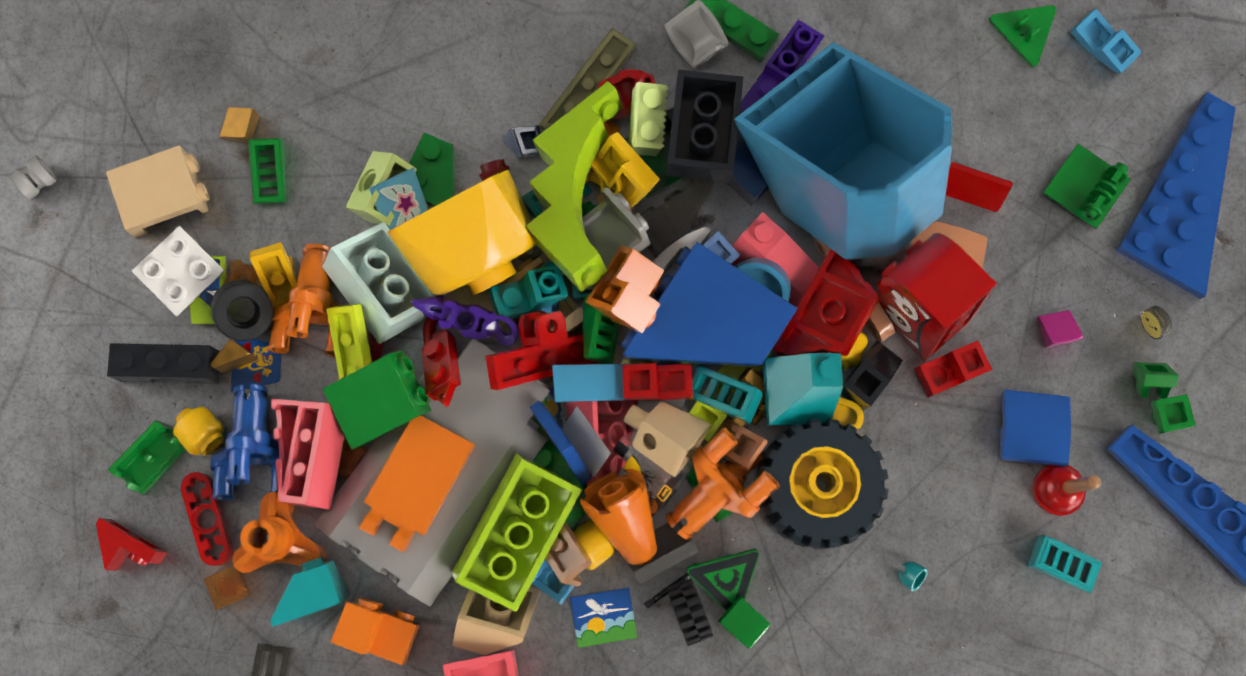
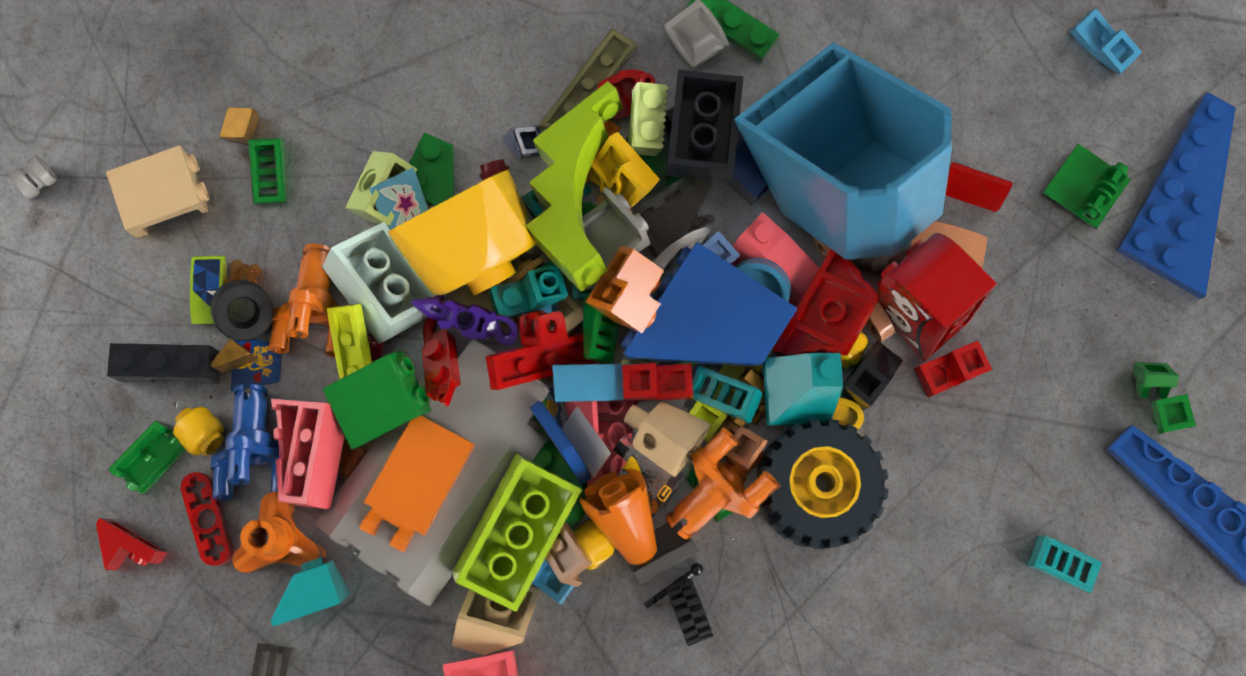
white hinge [132,226,225,316] -> none
clear orange plate [204,565,251,610] -> none
yellow slope [250,242,298,308] -> none
orange brick [331,597,421,665] -> none
sticker [570,588,637,648] -> none
black piece [687,549,760,611] -> none
green slope [718,596,771,649] -> none
dark purple slope [740,19,824,114] -> none
teal hinge [898,561,928,591] -> none
green piece [989,5,1057,67] -> none
blue slope [999,390,1071,467] -> none
red piece [1032,465,1101,516] -> none
dark pink slope [1037,310,1083,348] -> none
tile [1140,305,1172,340] -> none

